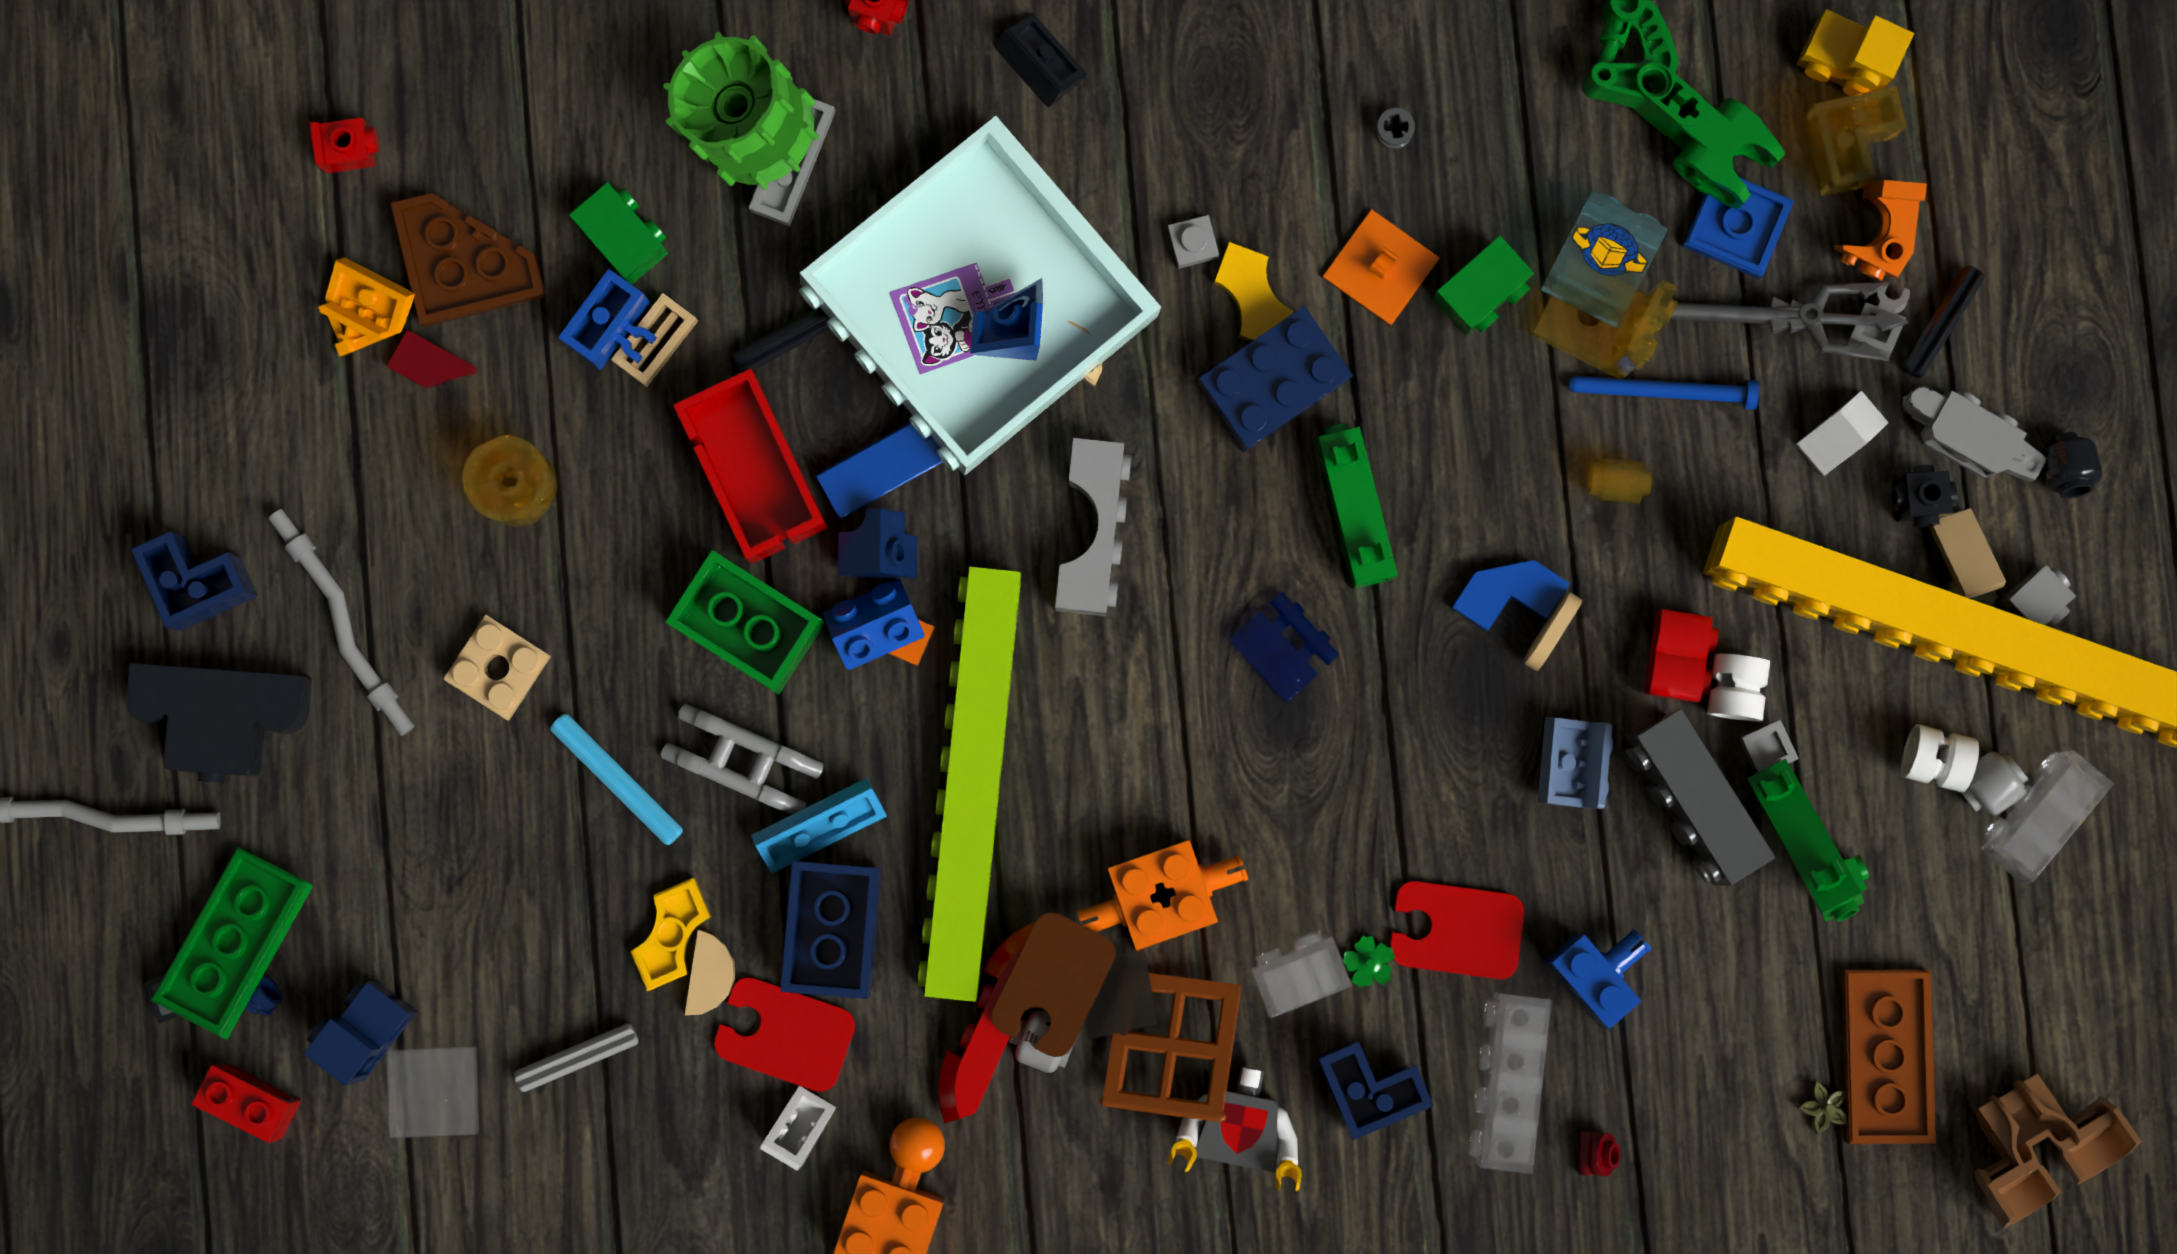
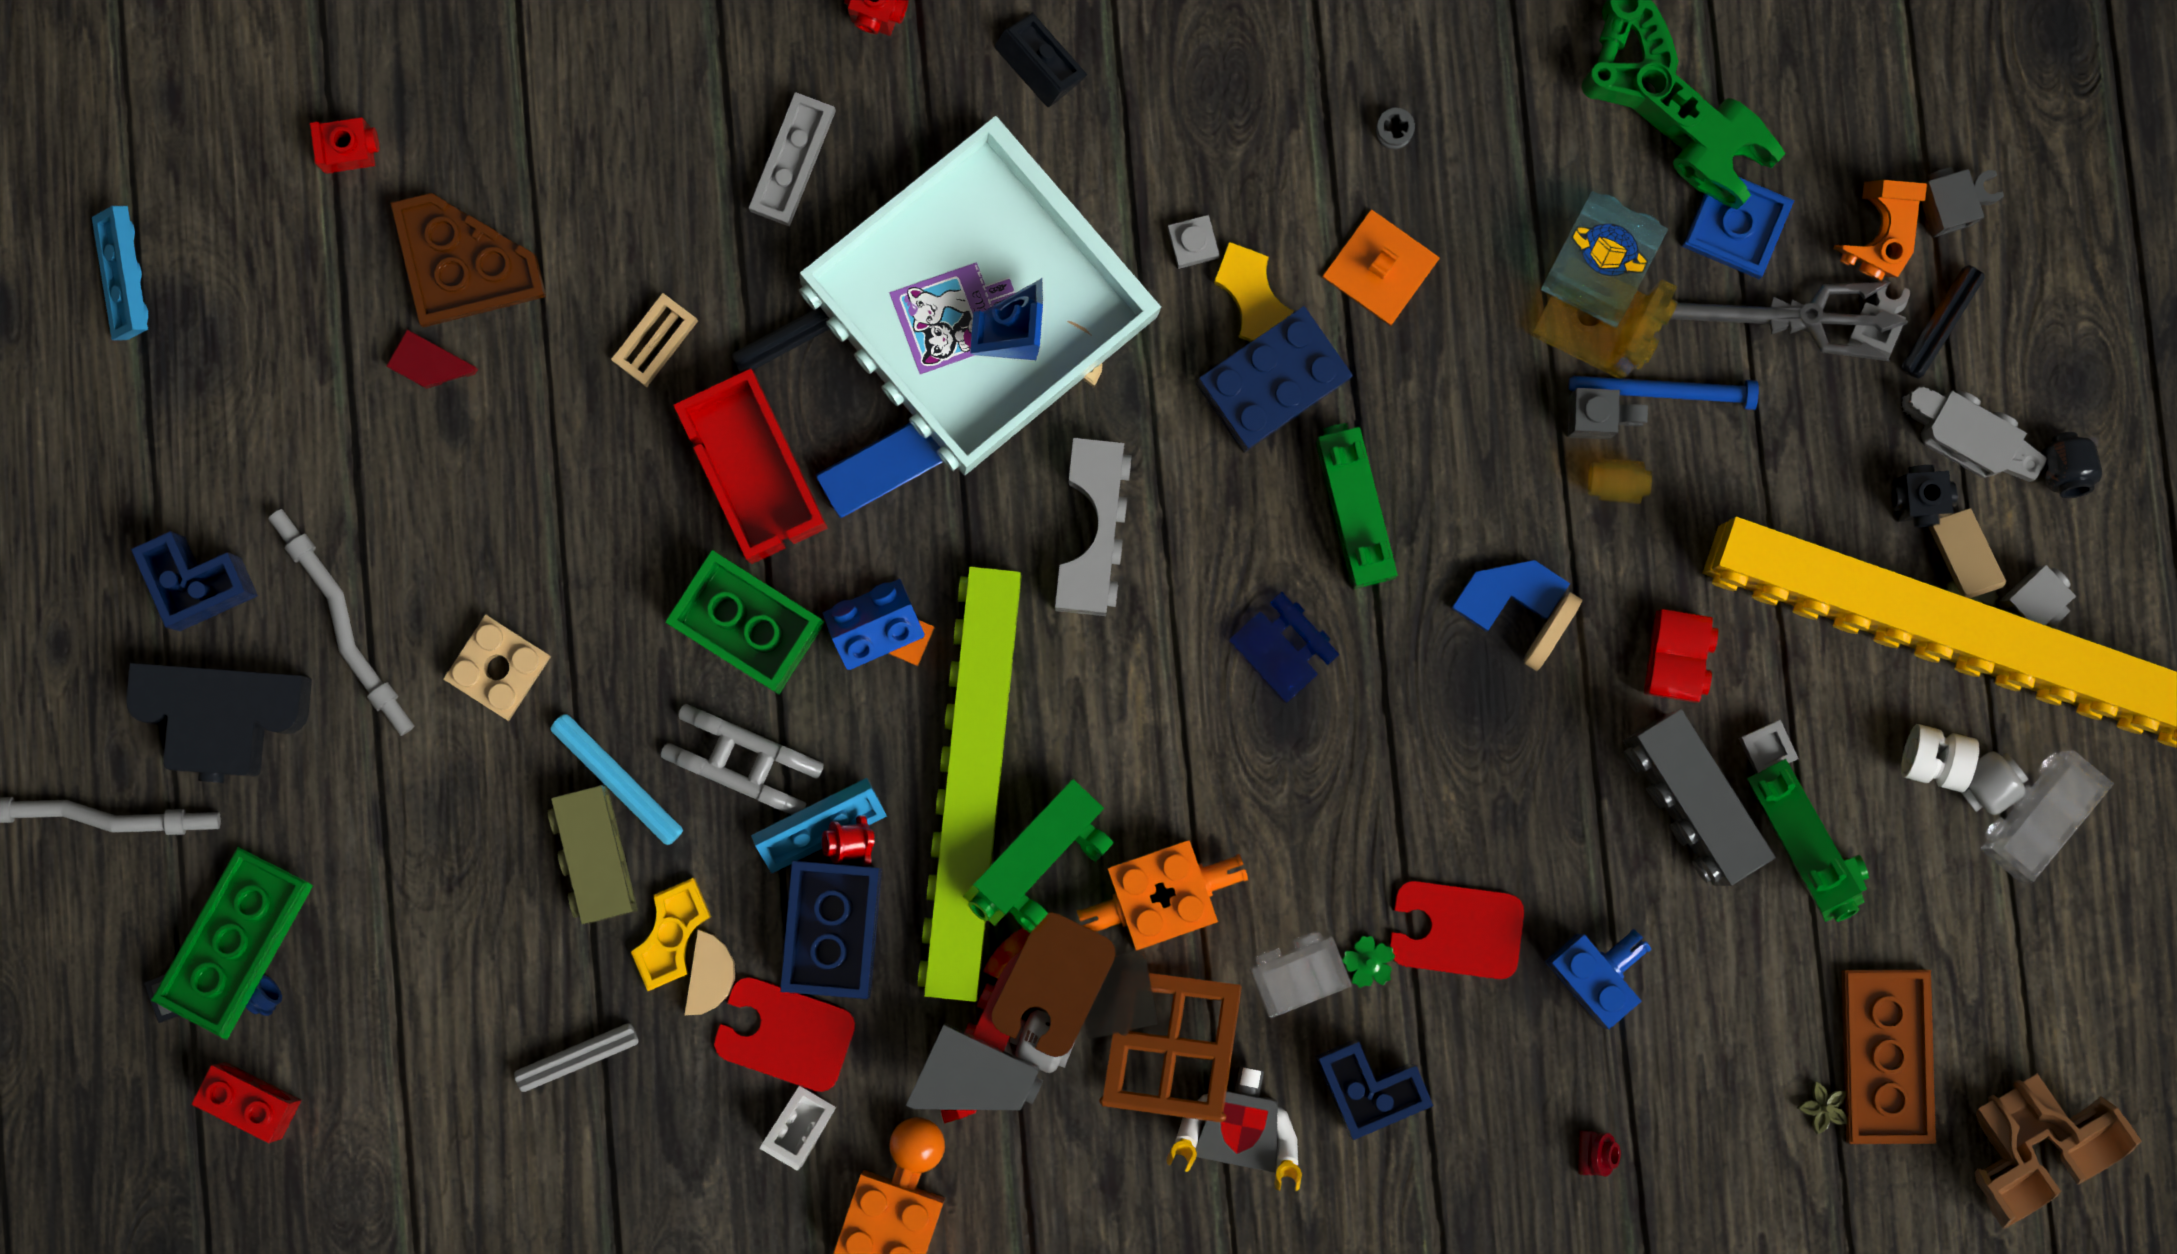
dark blue brick [304,980,418,1086] -> none
light orange slope [318,258,415,357] -> none
clear tile [387,1046,479,1138] -> none
clear yellow brick [462,436,557,527] -> none
blue brick [558,269,657,371] -> none
green brick [569,182,668,285] -> none
bright green piece [663,32,819,190] -> none
dark blue brick [838,508,917,579] -> none
green brick [1433,236,1534,336] -> none
clear brick [1469,992,1551,1174] -> none
sand blue bracket [1537,717,1613,809] -> none
white wheel [1707,654,1770,722] -> none
white slope [1795,391,1888,477] -> none
yellow brick [1796,9,1914,100] -> none
clear yellow brick [1802,86,1907,197] -> none
none -> dark azure plate [92,206,148,340]
none -> olive brick [548,785,638,924]
none -> red brick [822,815,875,867]
none -> dark grey slope [906,1023,1043,1110]
none -> green brick [963,779,1113,933]
none -> dark grey brick [1567,388,1648,440]
none -> dark grey brick [1921,167,2004,238]

